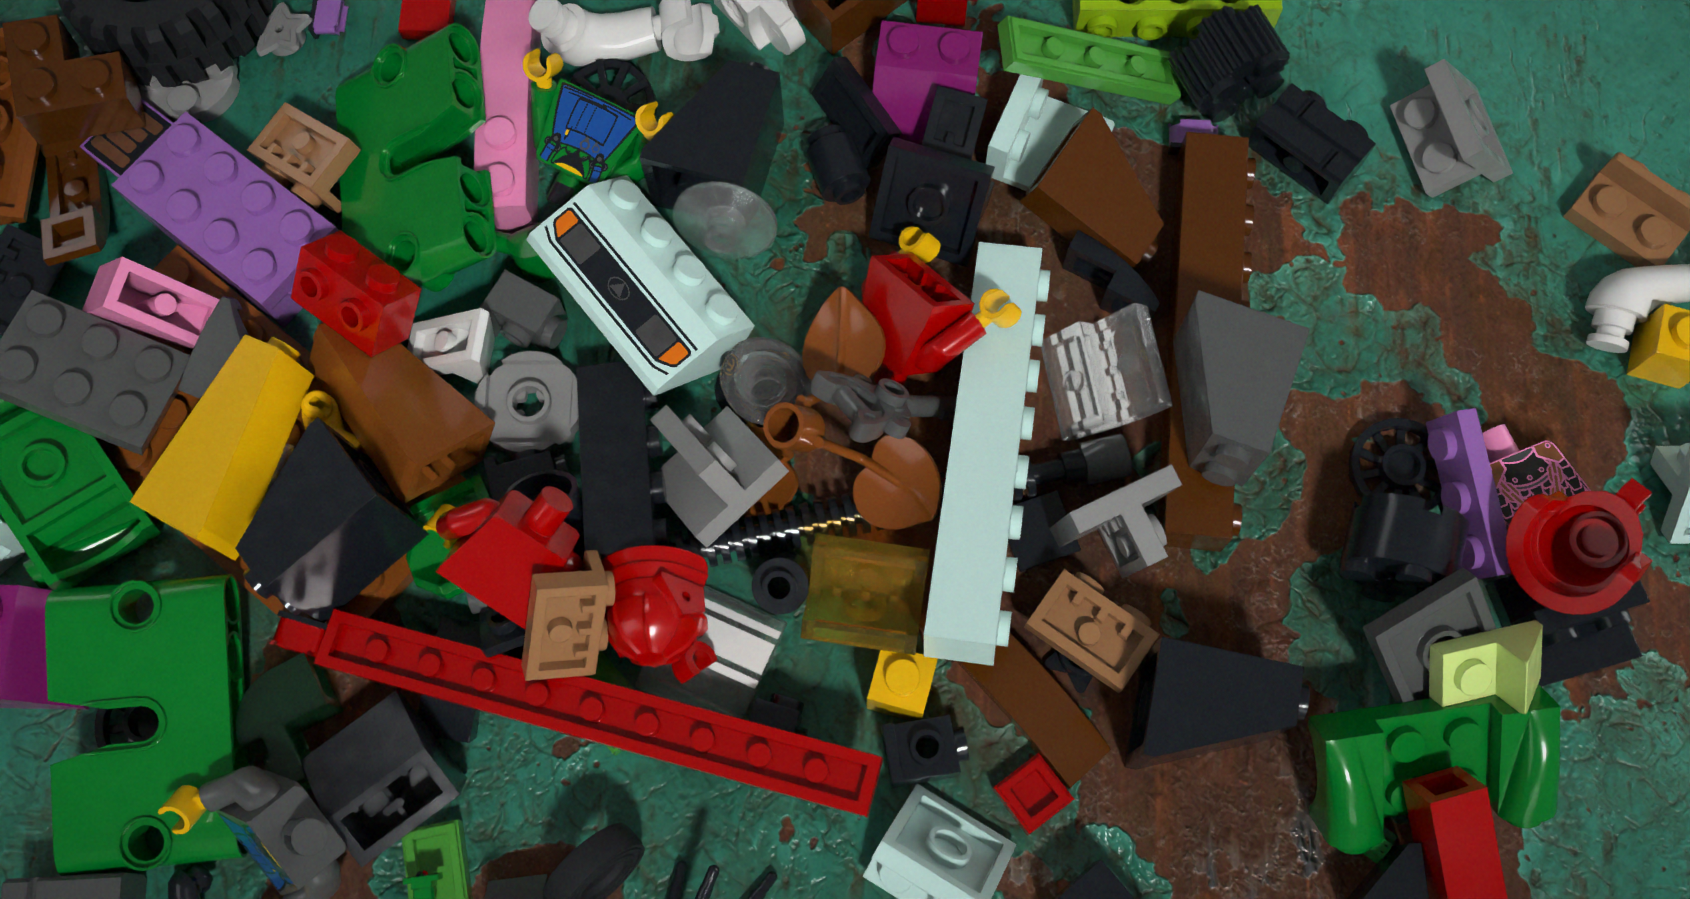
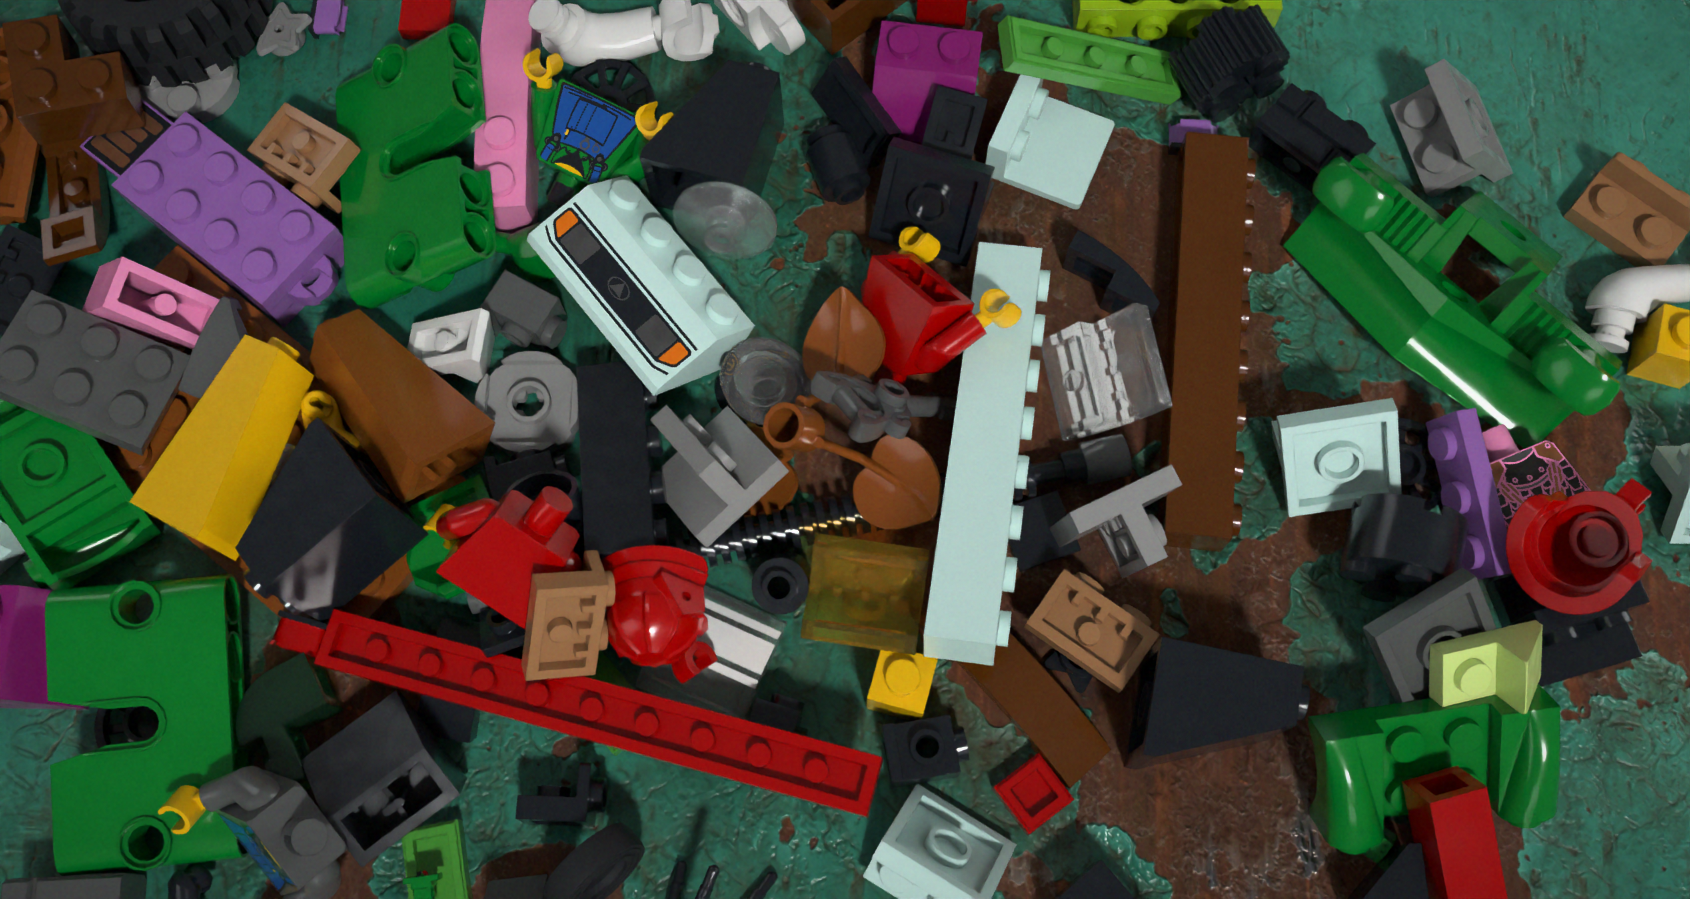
red brick [291,230,422,358] -> none
reddish brown slope [1019,107,1164,270] -> none
dark grey slope [1173,290,1310,486] -> none
none -> black bracket [515,762,608,827]
none -> light aqua bracket [1271,398,1401,517]
none -> green piece [1283,153,1622,449]

